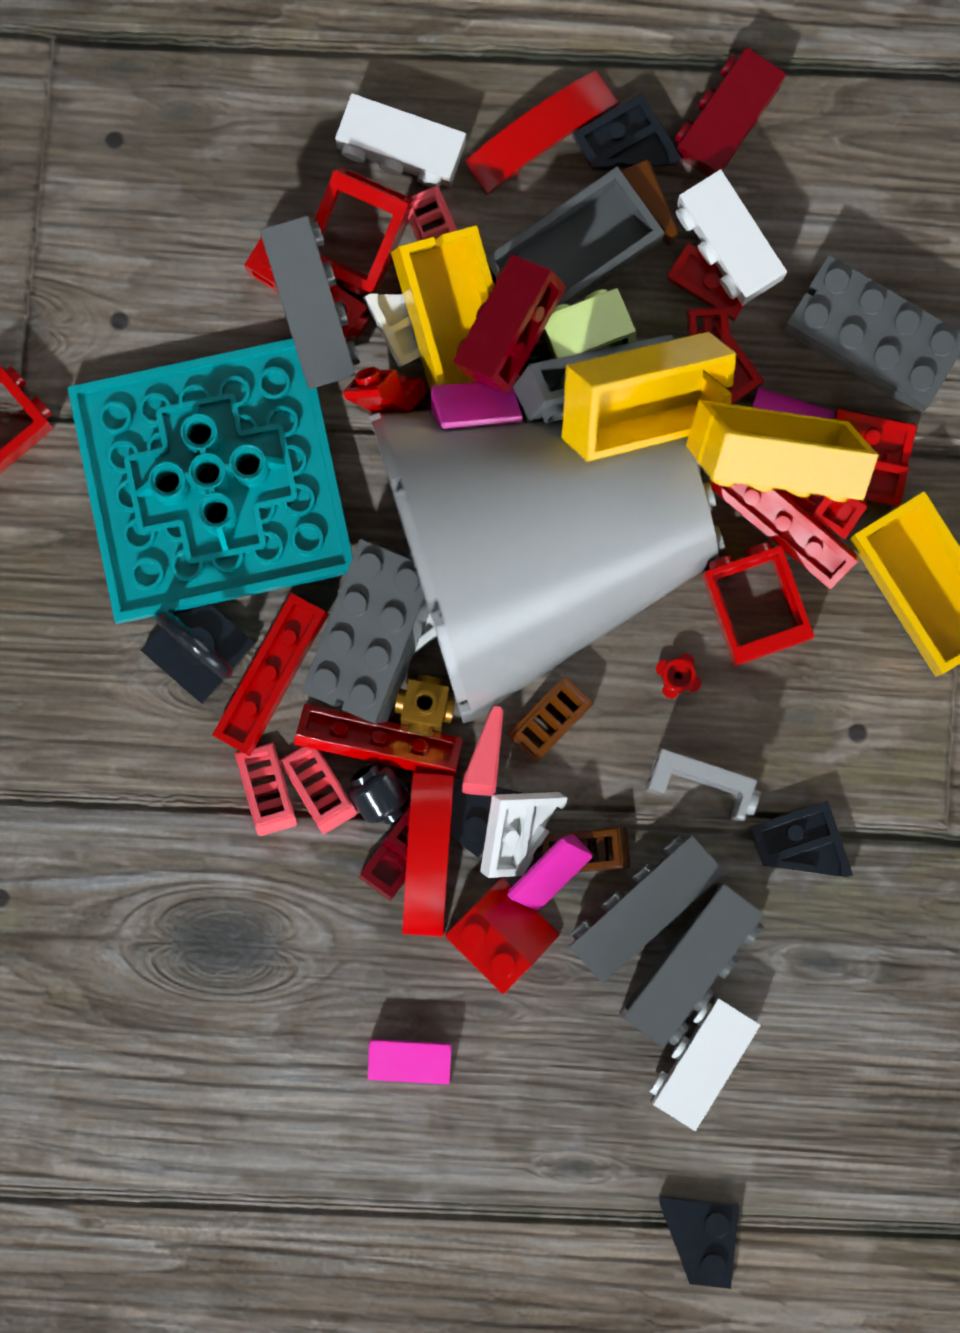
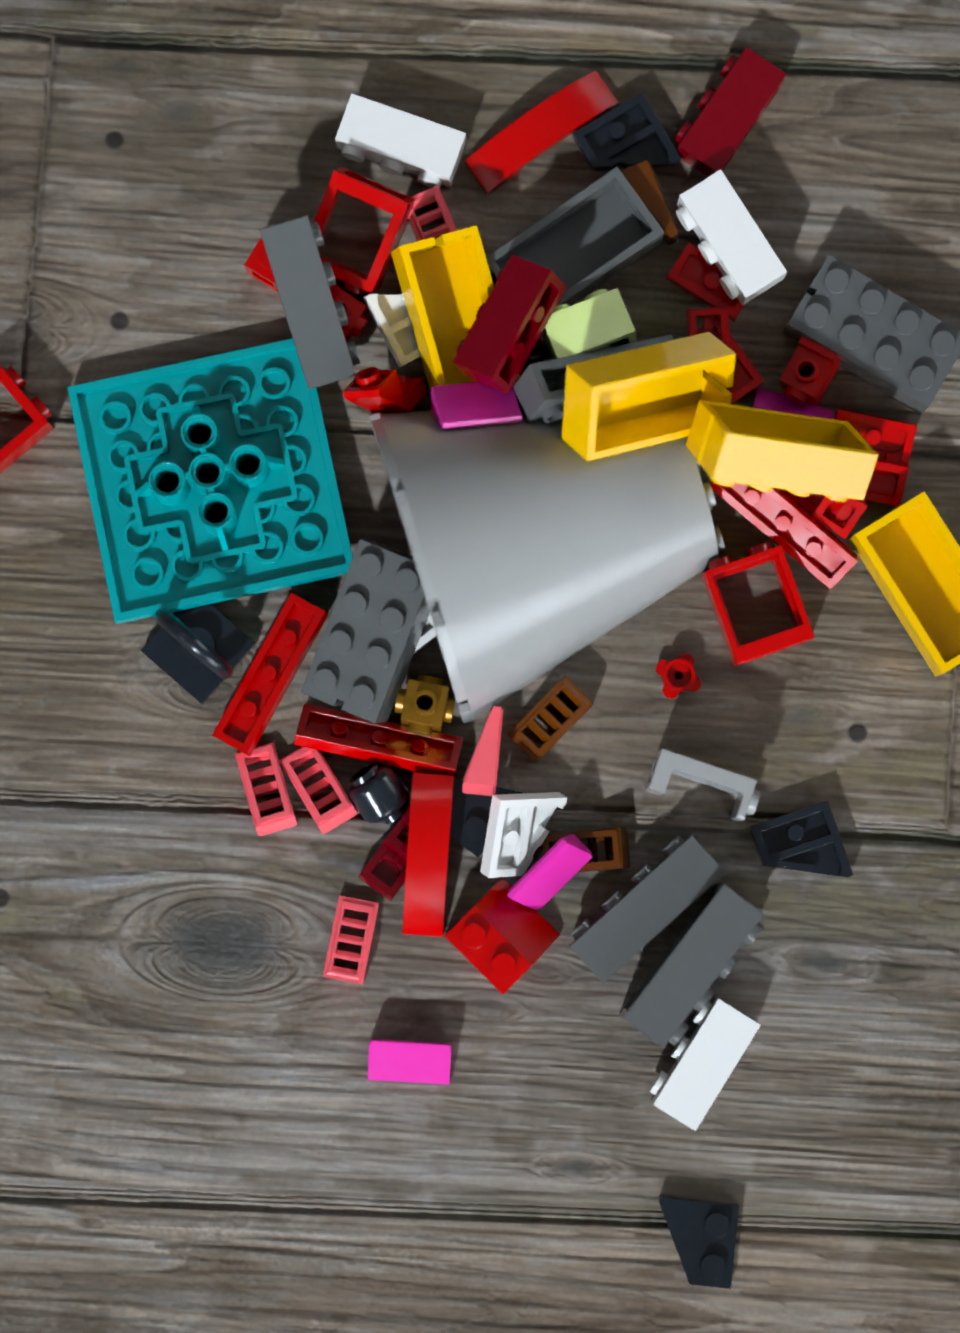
none -> coral slope [322,895,379,984]
none -> red brick [779,336,840,406]

